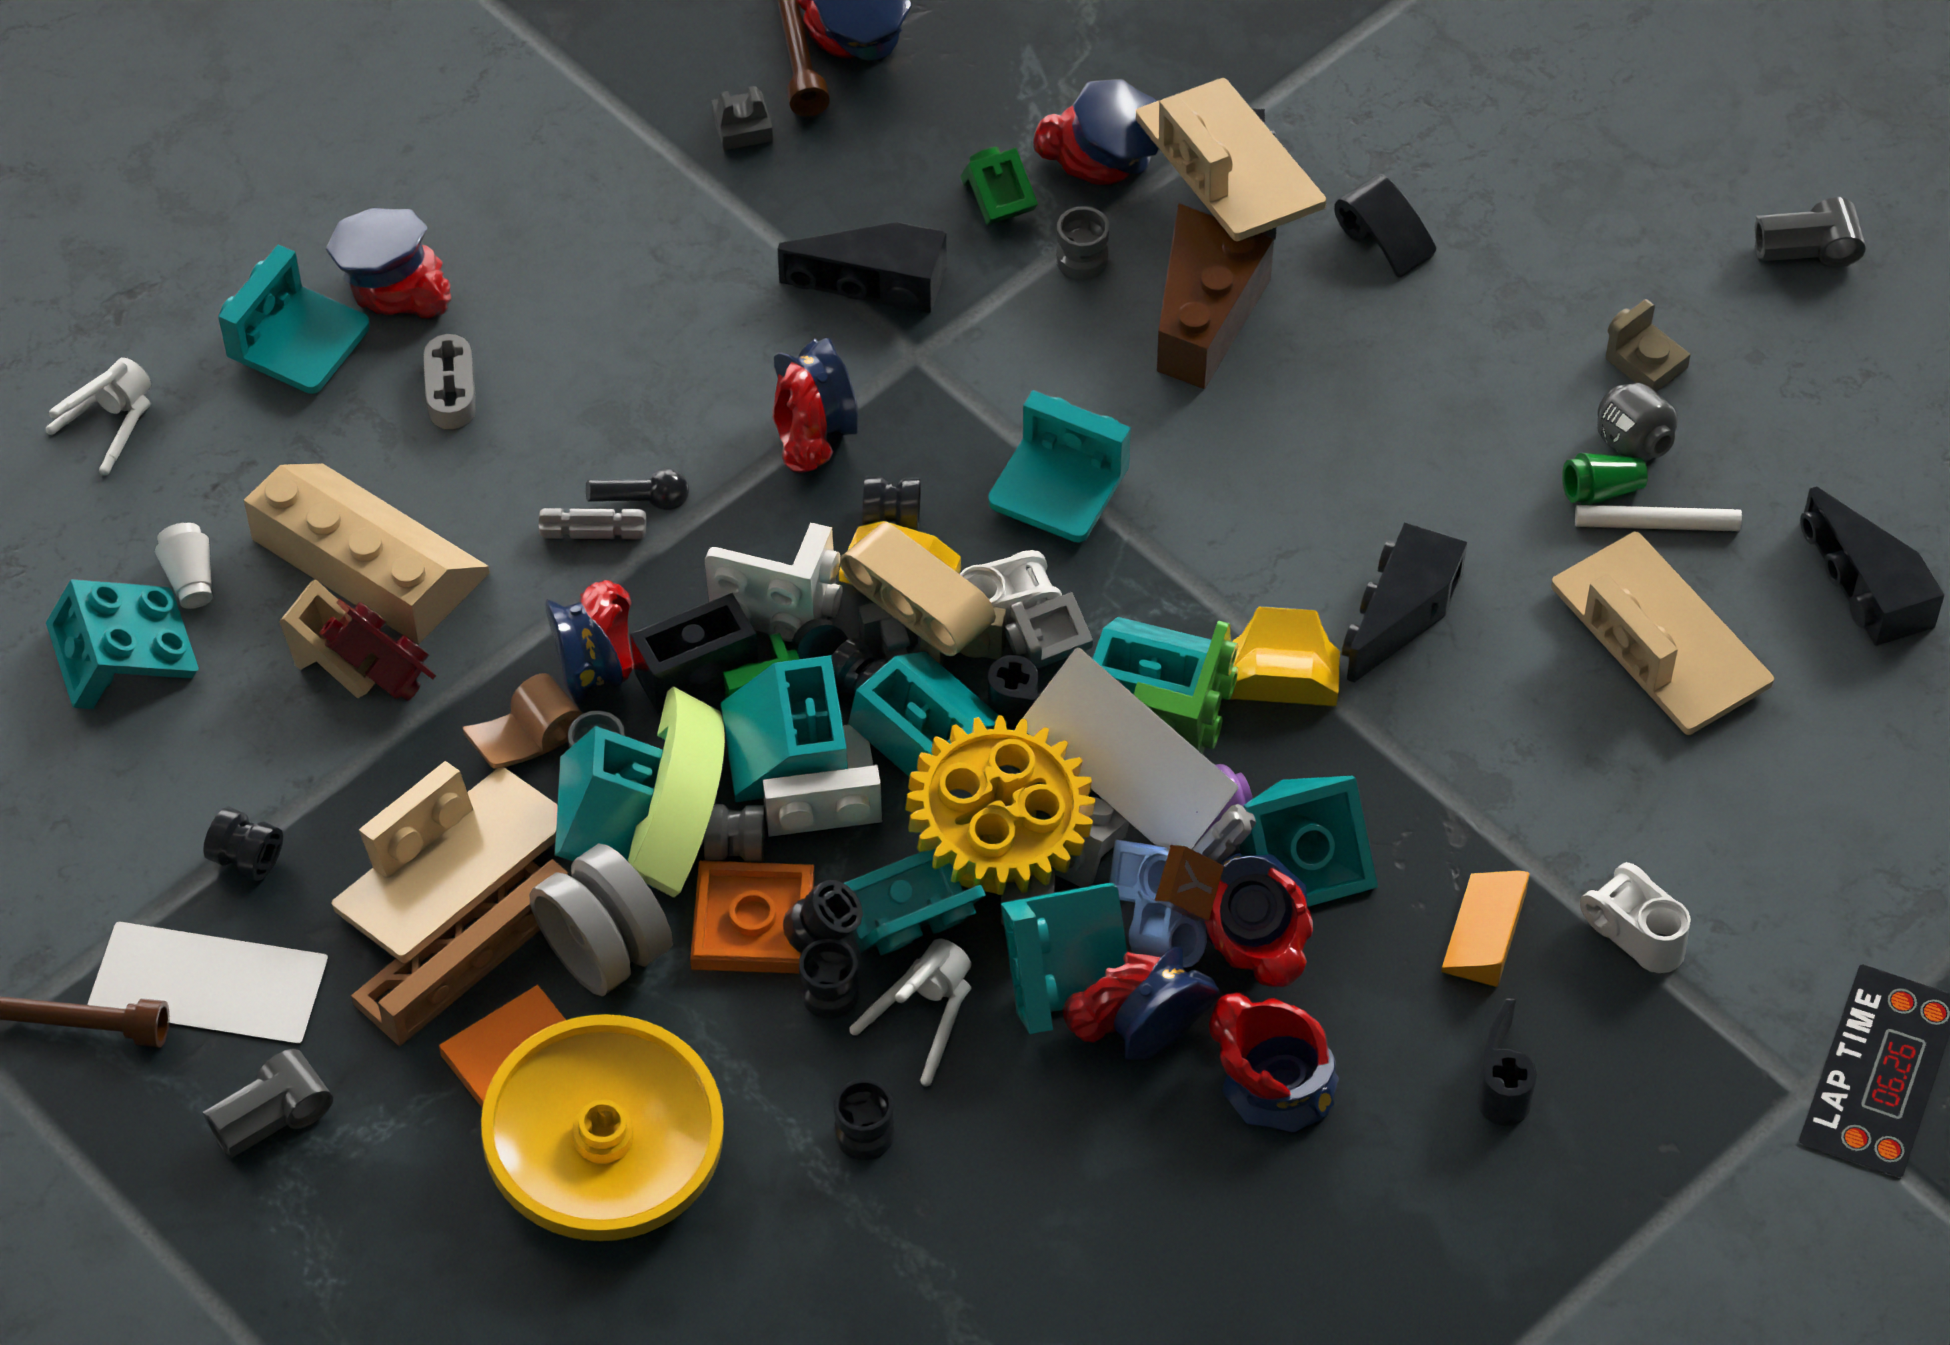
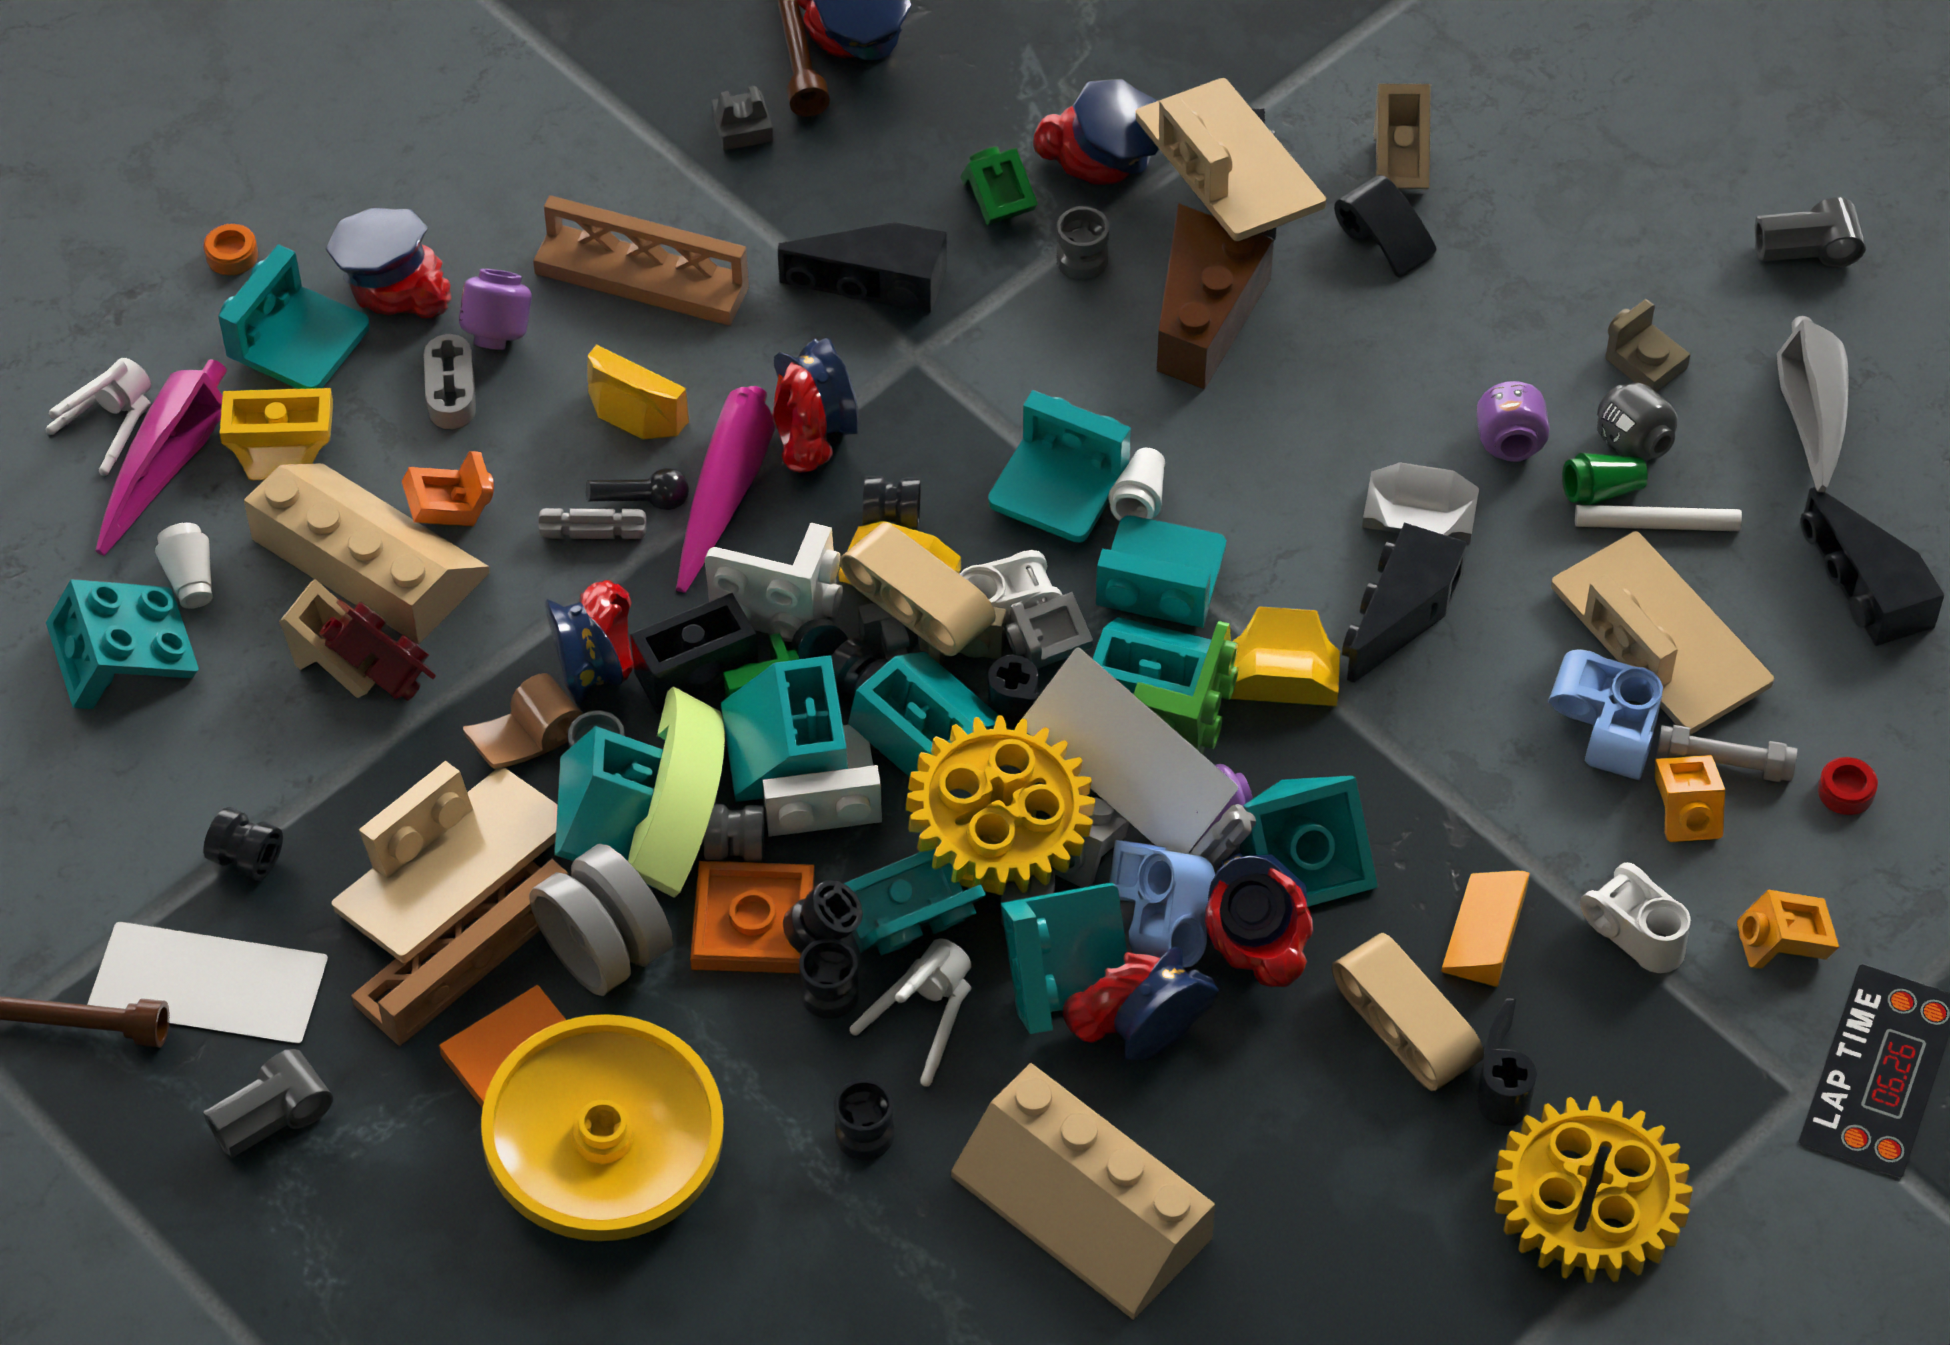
reddish brown tile [1155,845,1224,921] -> none
piece [1209,993,1339,1133] -> none
none -> dark pink piece [96,359,227,556]
none -> orange tile [204,224,258,276]
none -> yellow slope [220,388,333,481]
none -> orange bracket [402,451,494,526]
none -> medium lavender head [458,269,532,349]
none -> medium nougat fence [533,195,749,326]
none -> yellow slope [587,345,689,440]
none -> dark pink piece [676,386,775,593]
none -> tan slope [951,1063,1215,1320]
none -> teal bracket [1096,515,1226,628]
none -> white cone [1108,448,1165,521]
none -> tan beam [1331,933,1484,1091]
none -> light grey slope [1362,463,1479,544]
none -> tan slope [1374,84,1430,190]
none -> medium lavender head [1476,381,1550,462]
none -> yellow gear [1493,1096,1693,1283]
none -> light blue piece [1548,649,1663,780]
none -> light orange bracket [1655,755,1725,842]
none -> light grey bar [1656,725,1797,782]
none -> light orange bracket [1737,890,1839,969]
none -> light grey piece [1776,316,1849,492]
none -> red tile [1818,757,1878,815]

